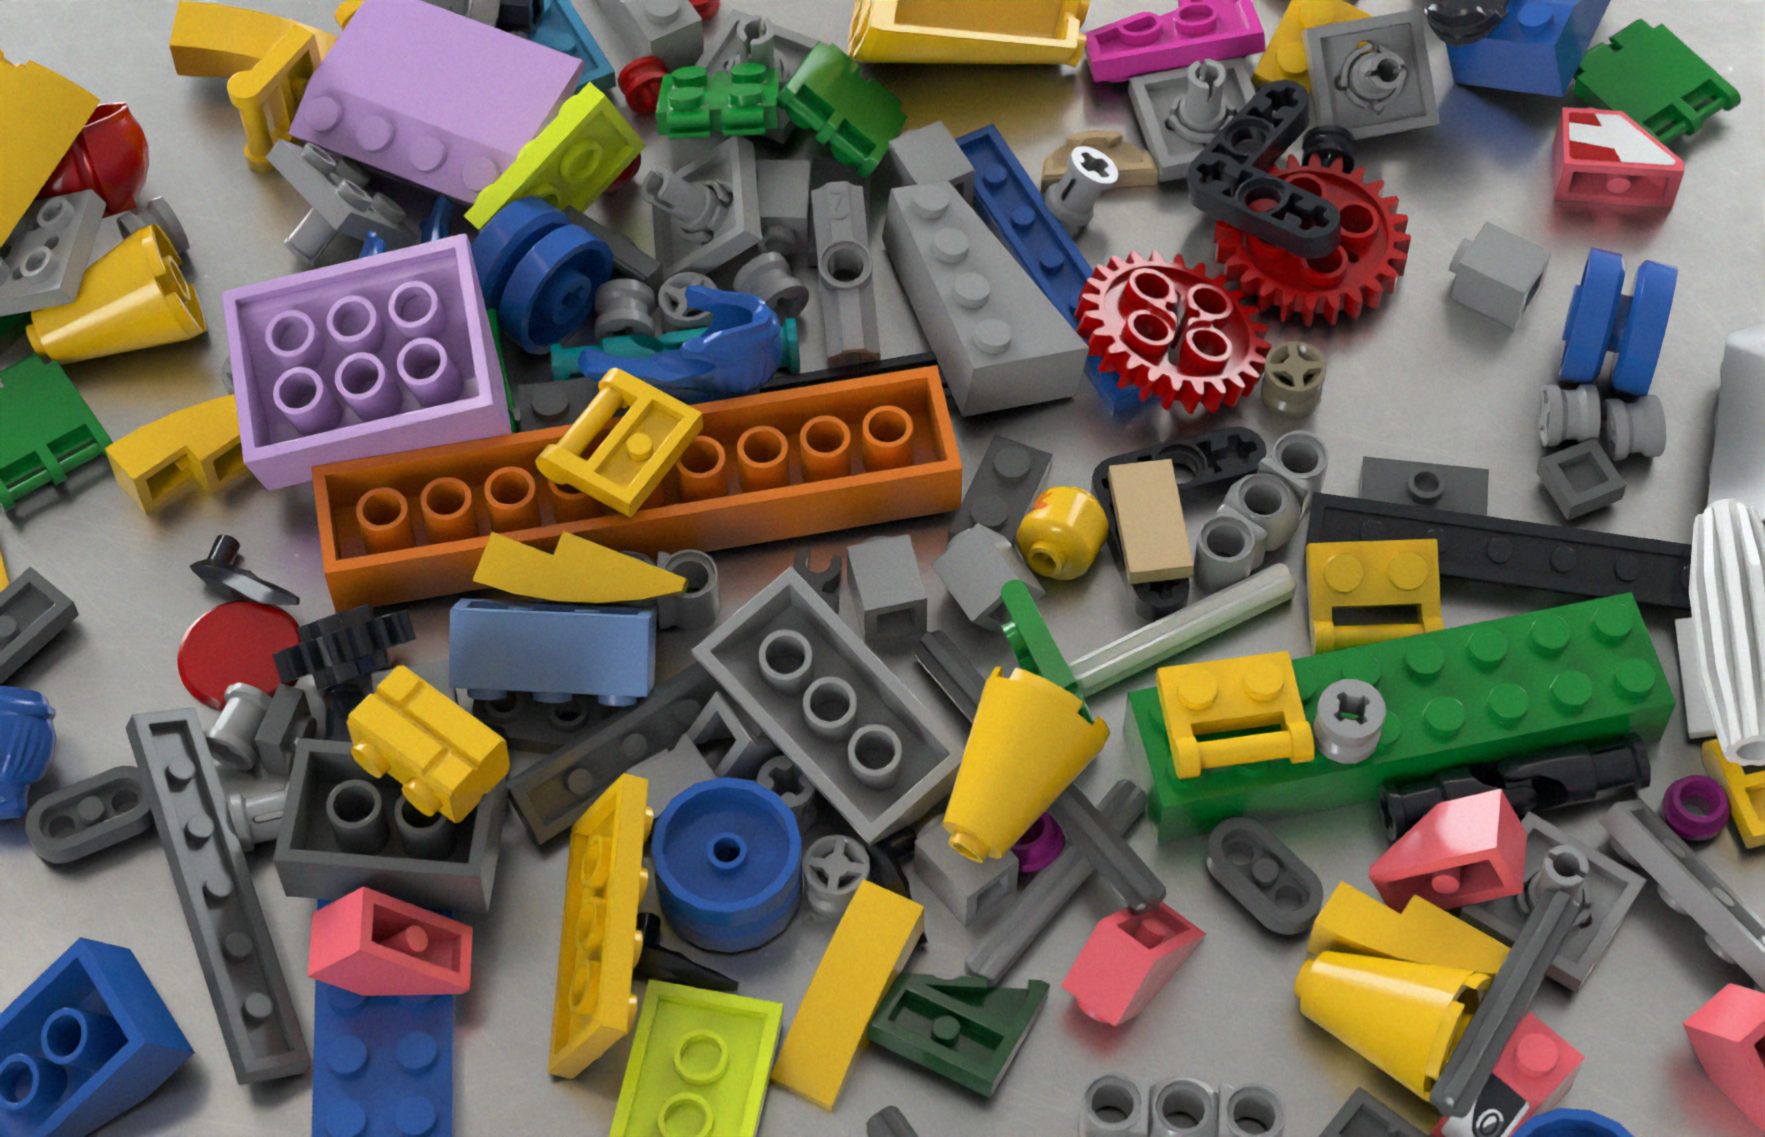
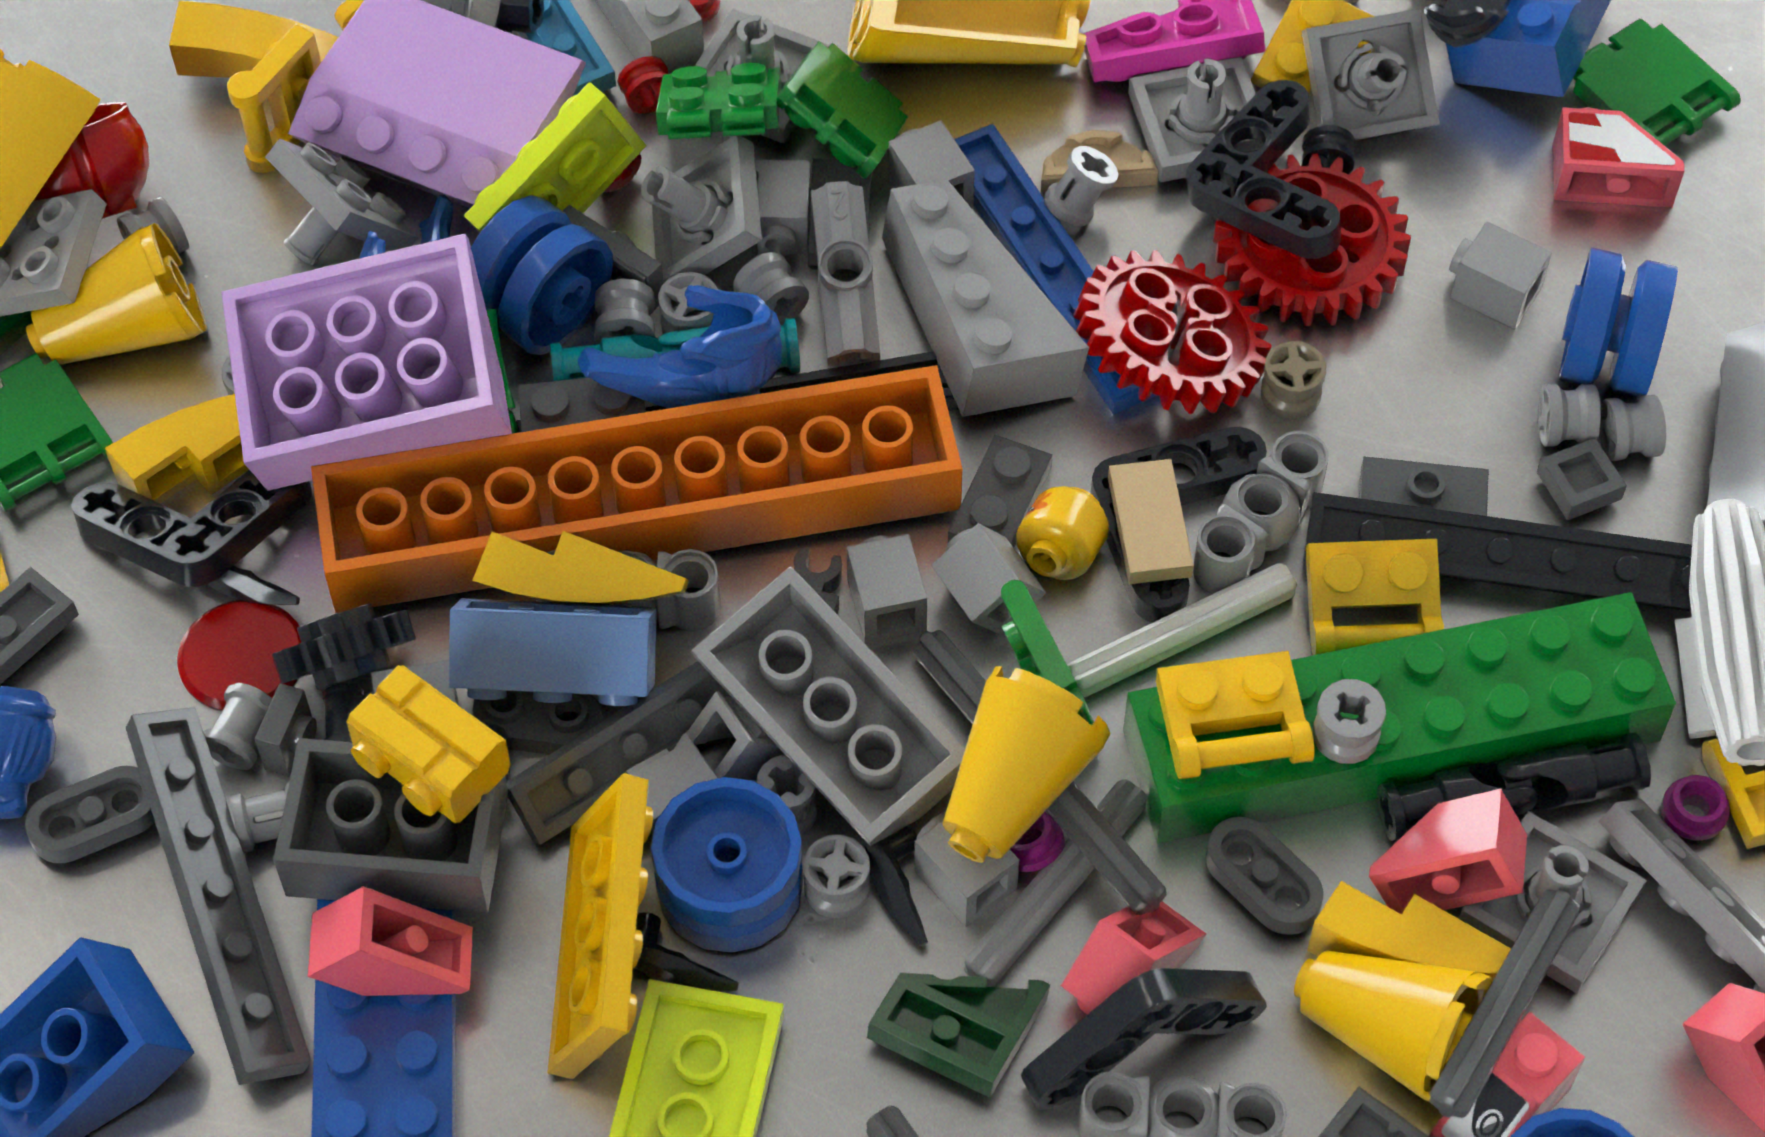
yellow plate [535,368,703,518] -> none
yellow slope [770,879,925,1111] -> none
none -> black beam [71,470,312,587]
none -> black beam [1020,968,1267,1110]

